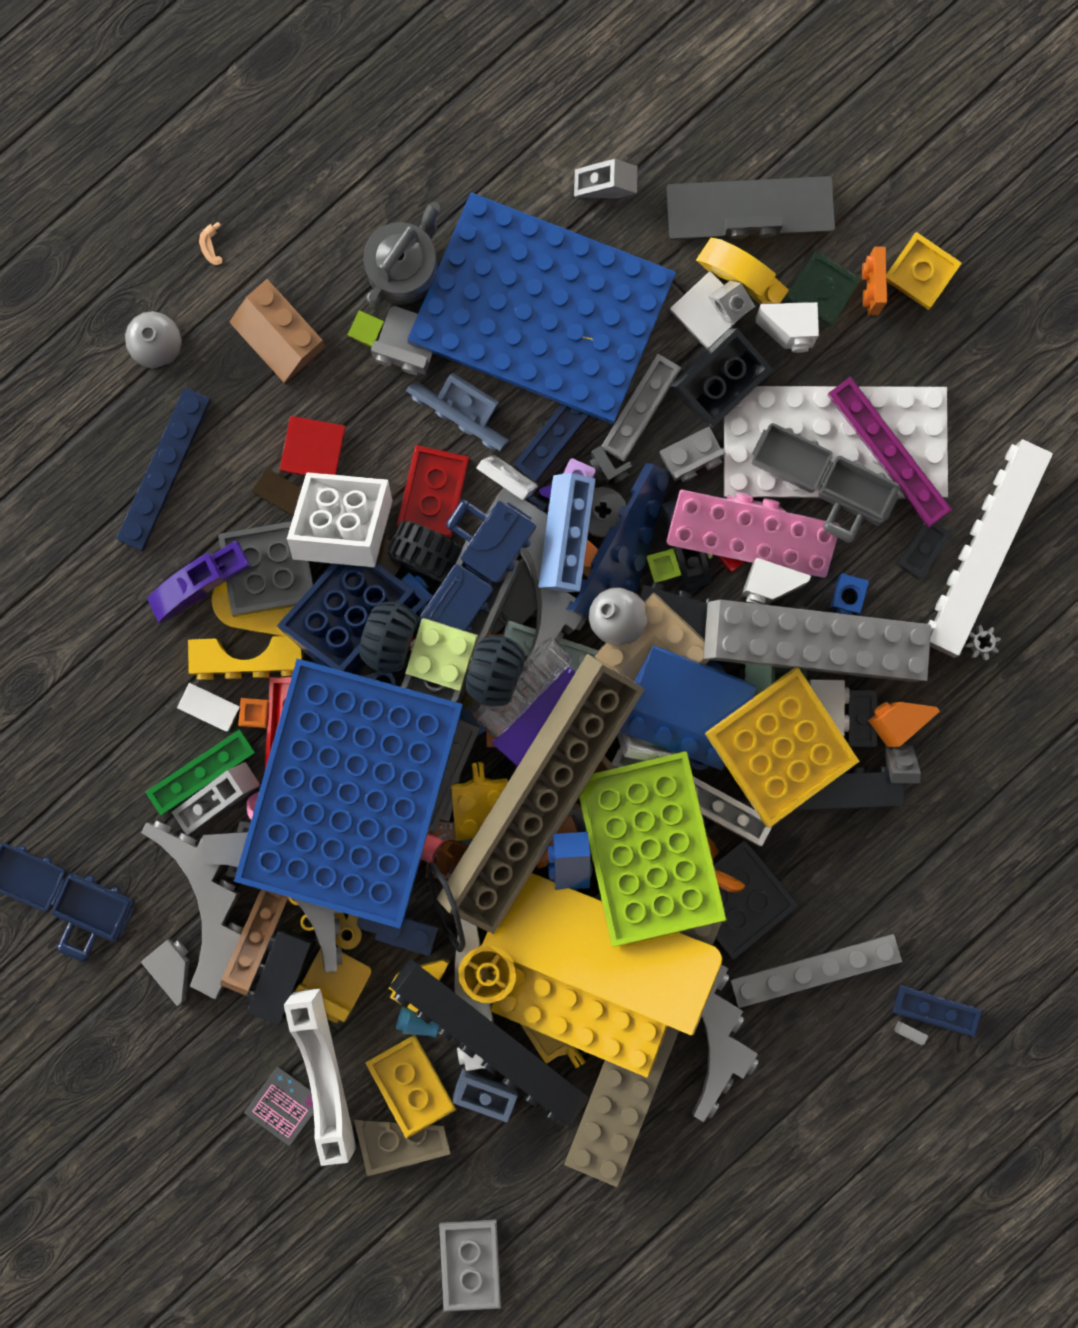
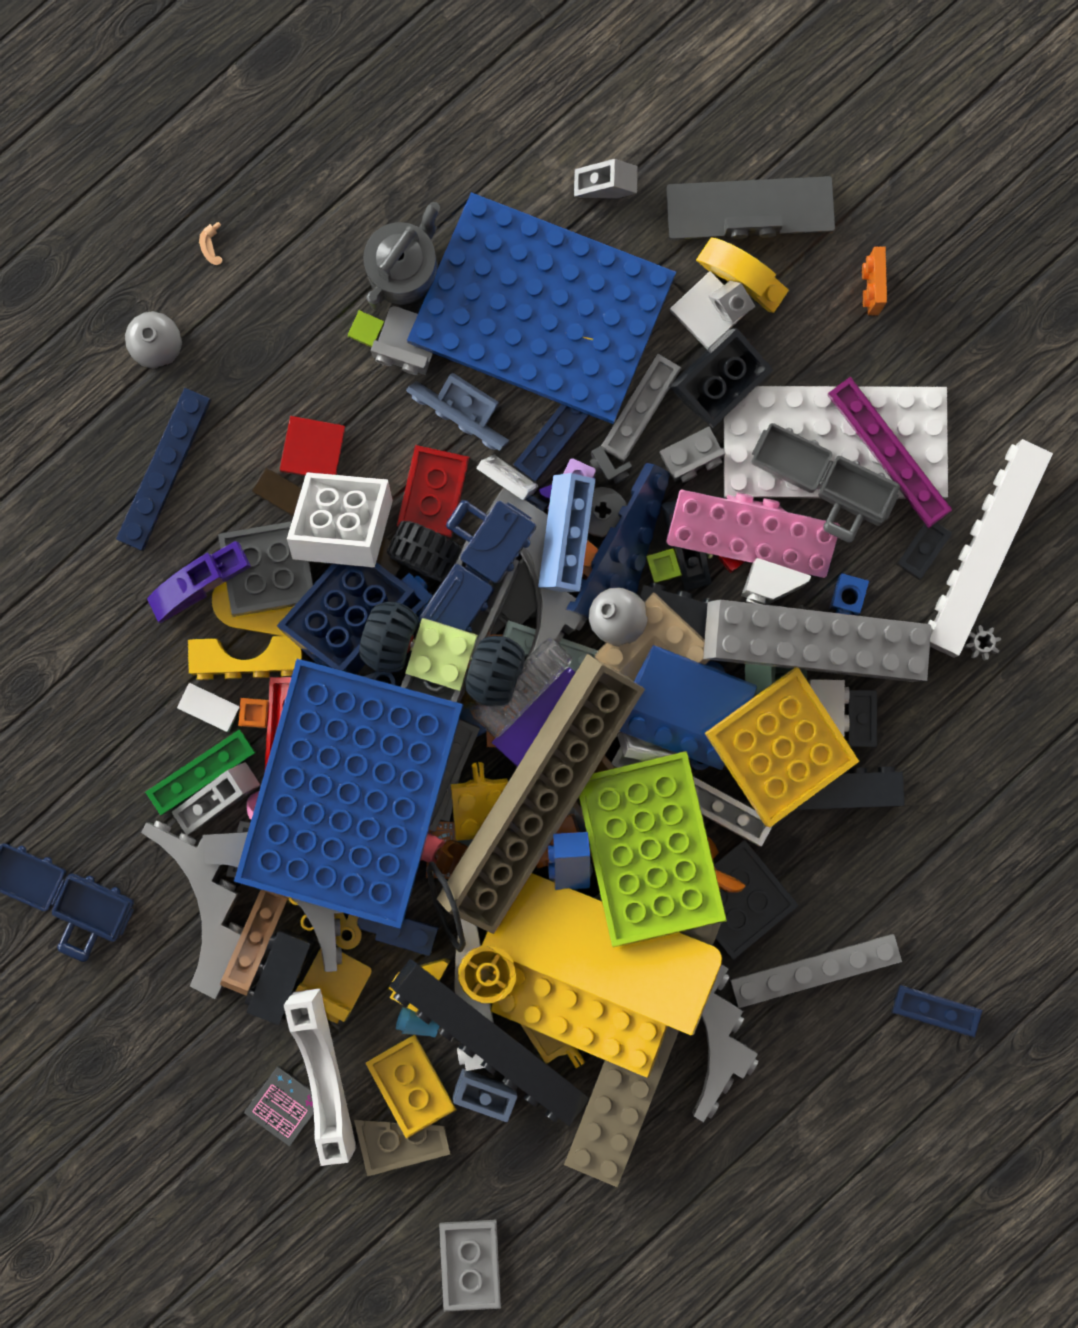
light grey slope [141,939,190,1006] -> none
medium nougat slope [230,279,326,384] -> none
white slope [756,302,819,353] -> none
clear green tile [785,250,862,327] -> none
orange slope [869,702,940,747] -> none
dark grey plate [884,743,921,783] -> none
yellow plate [886,232,962,310] -> none
light grey tile [894,1021,928,1045] -> none

